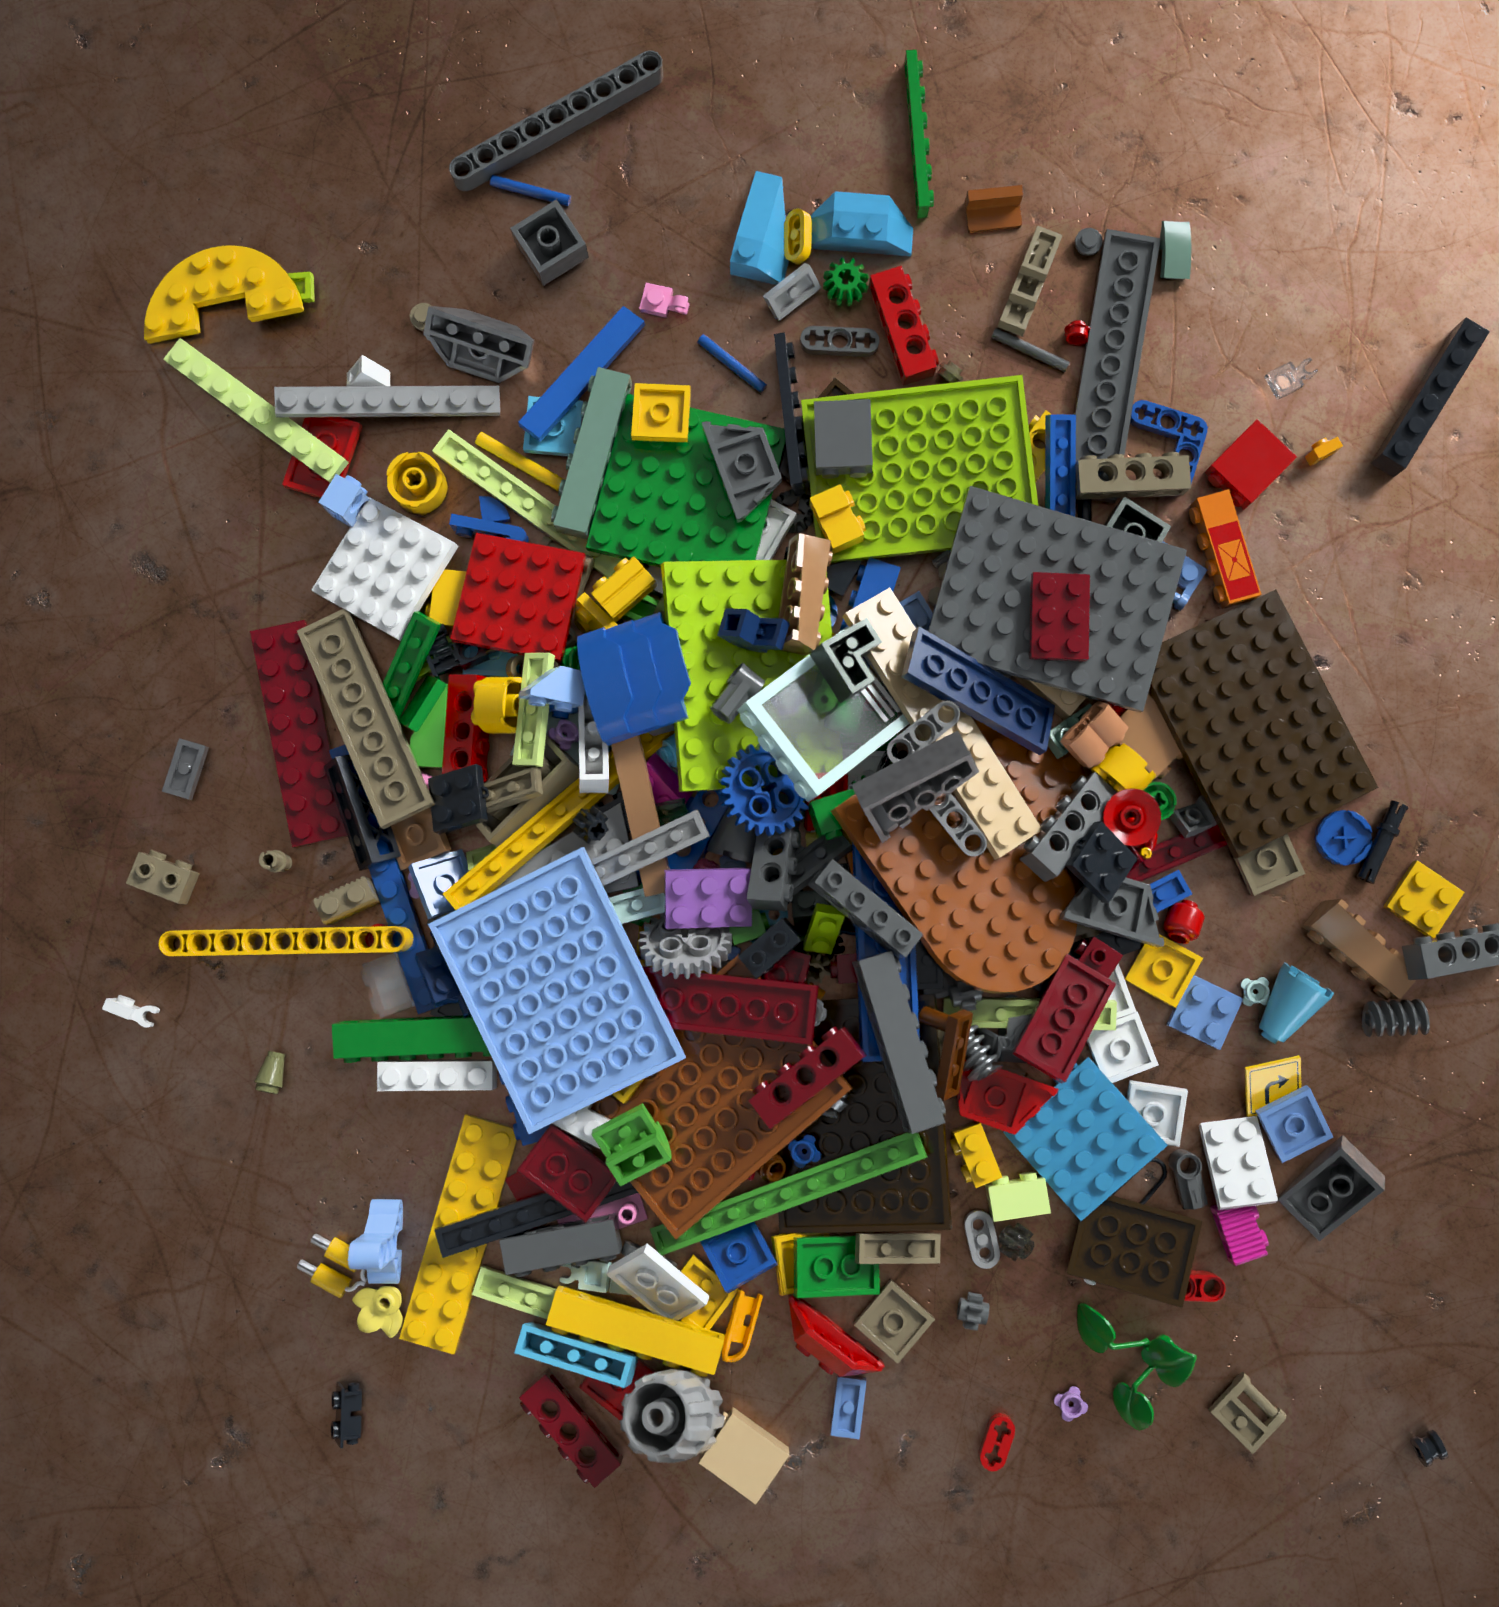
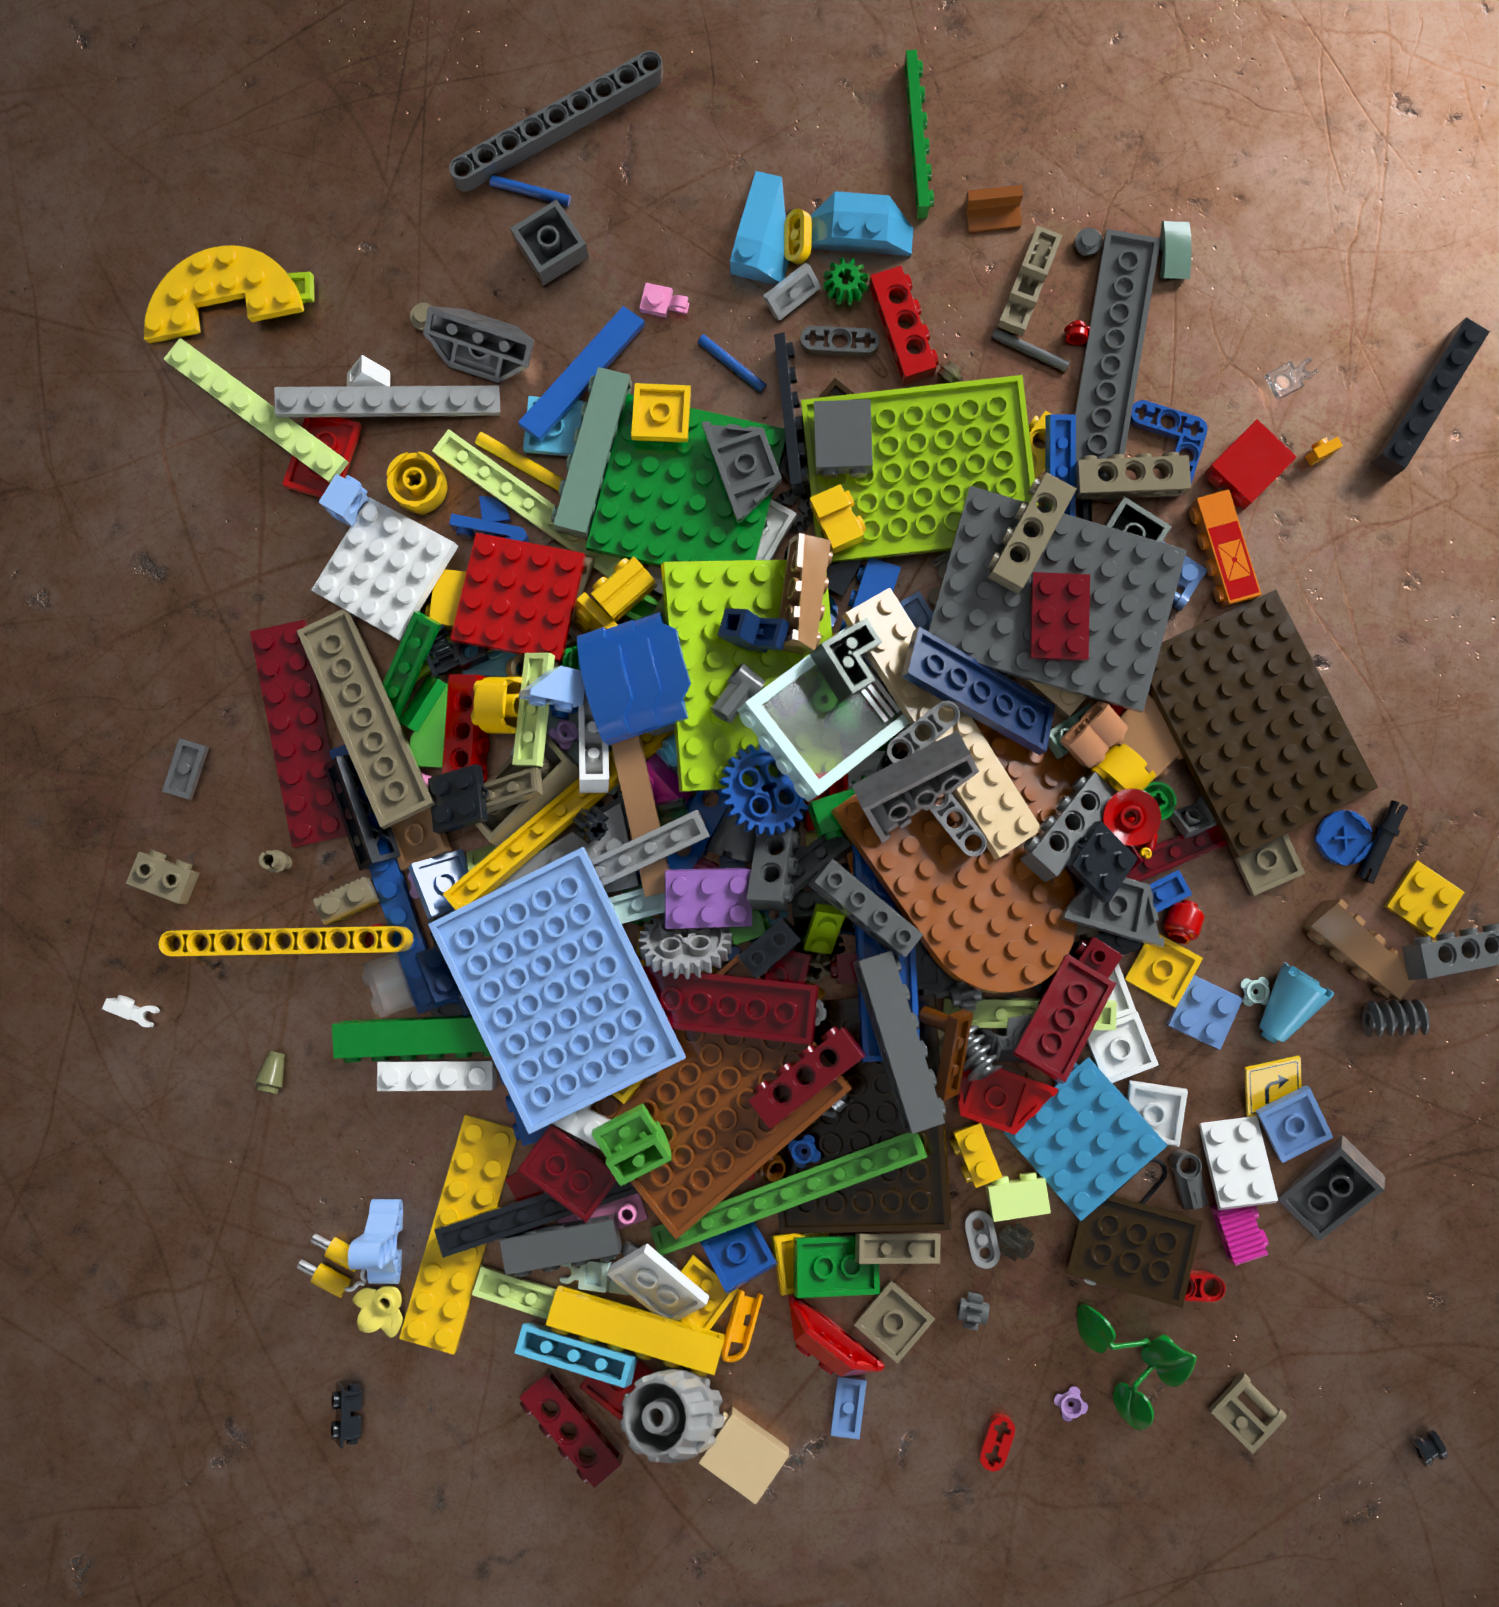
none -> dark tan brick [987,472,1076,594]

